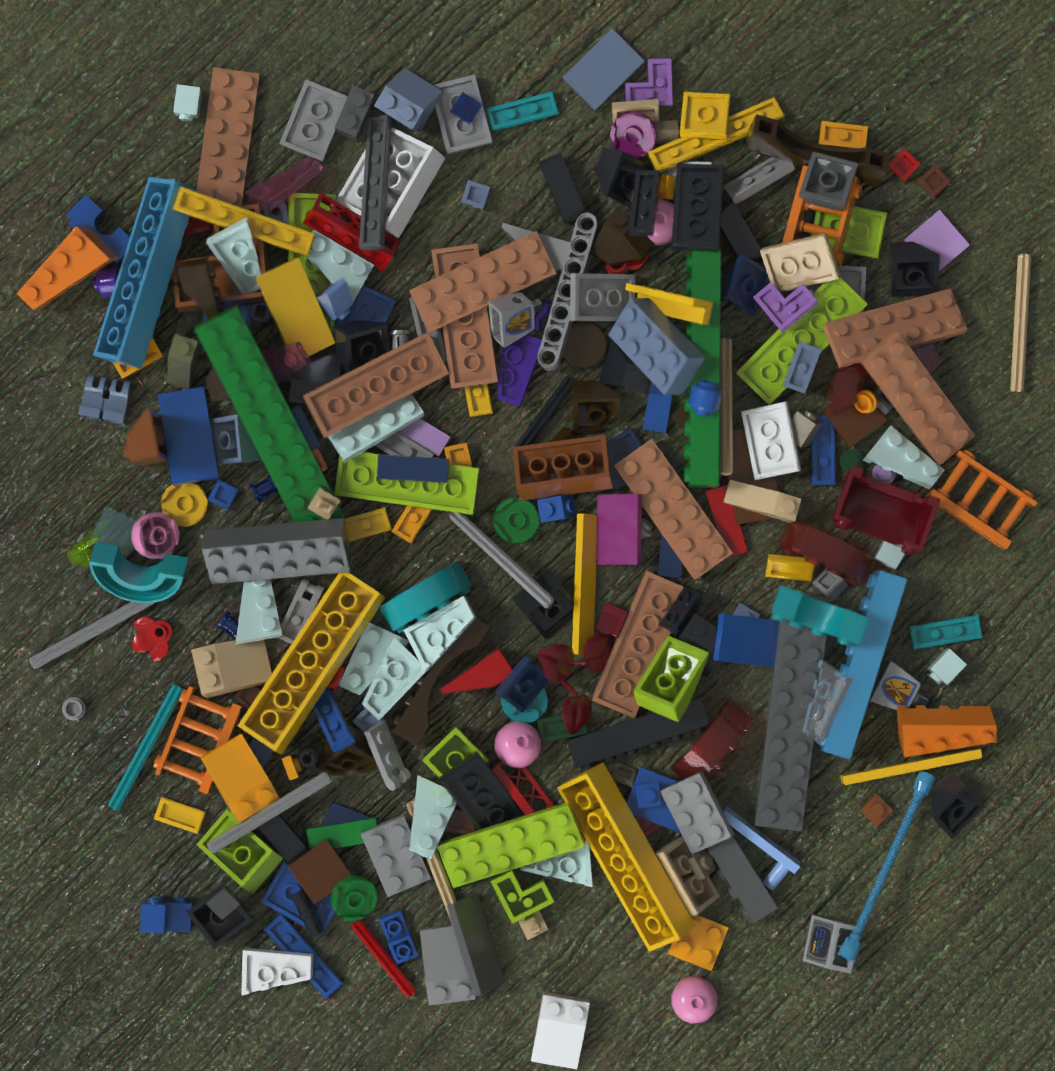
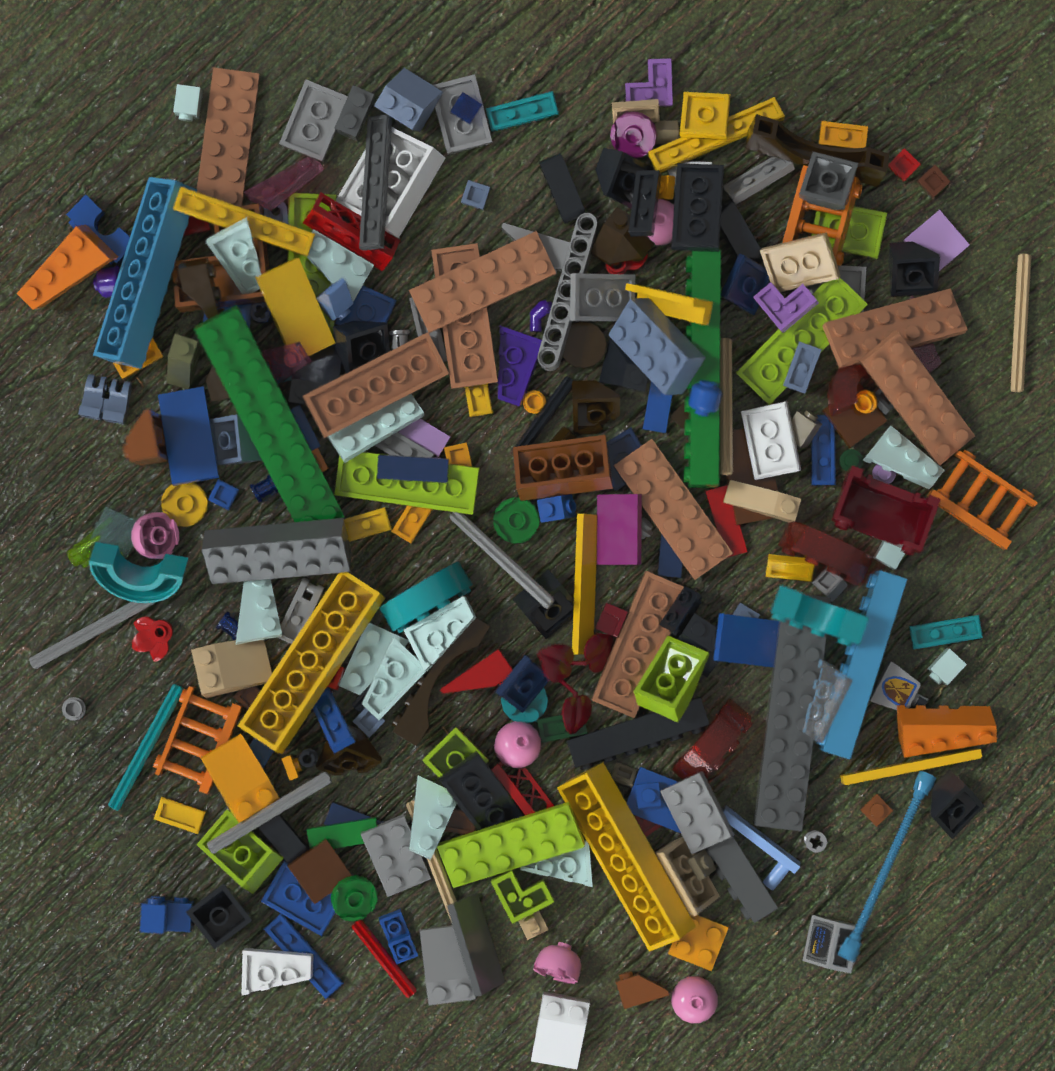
dark grey slope [206,887,240,920] -> none
black pin [290,889,324,938] -> none
tan tile [308,487,340,519] -> none
light grey plate [364,721,411,791] -> none
light grey torso [488,292,543,348] -> none
sand blue tile [562,29,645,111] -> none
none -> light orange plate [523,390,546,414]
none -> bright pink cylinder [533,942,581,984]
none -> dark orange slope [615,970,669,1009]
none -> light grey bush [804,830,827,853]

